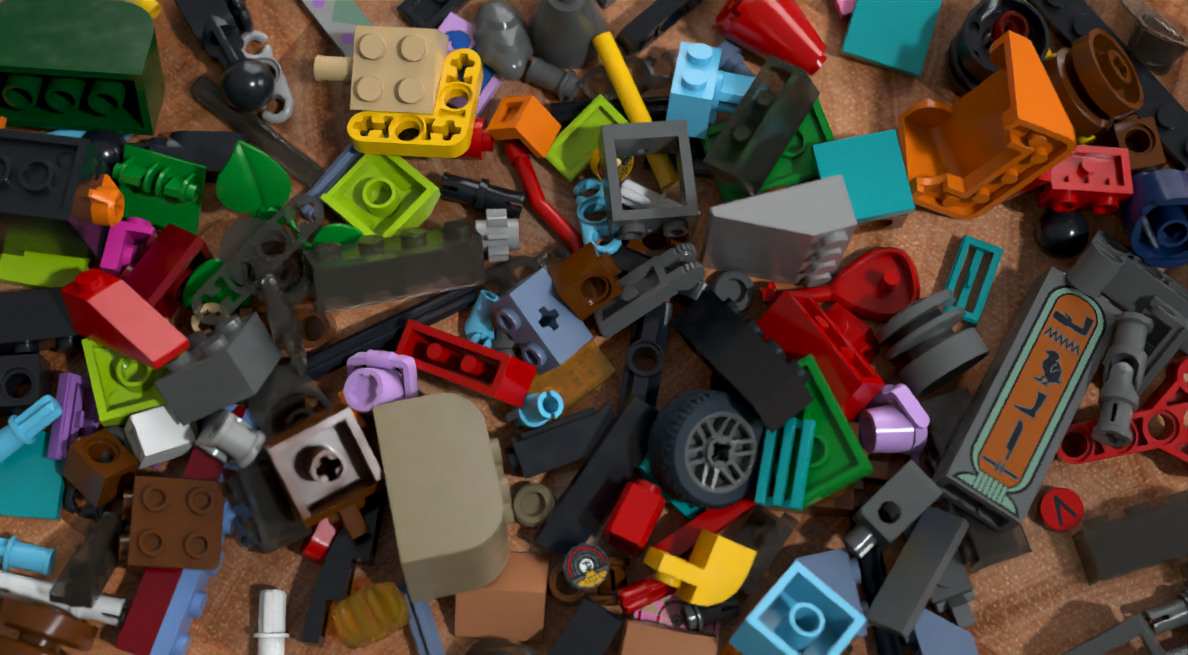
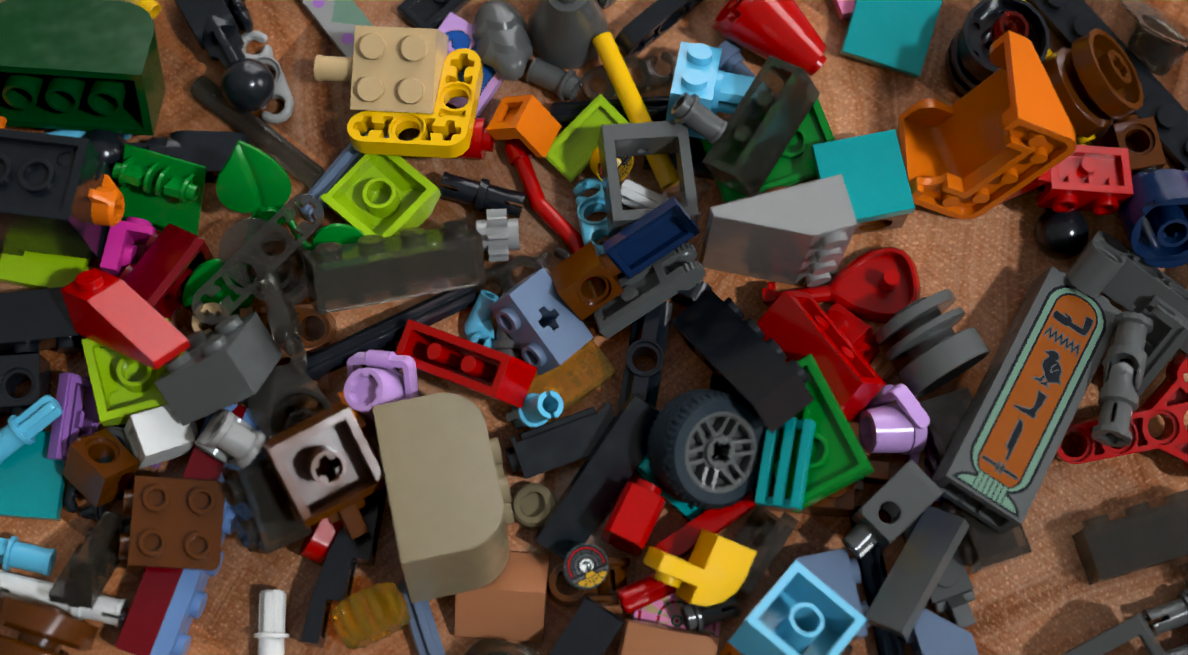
dark grey tile [713,271,755,313] -> none
teal tile [942,234,1004,328] -> none
red tile [1037,488,1084,533] -> none
none -> dark blue tile [602,196,700,279]
none -> dark grey pin [671,92,727,144]

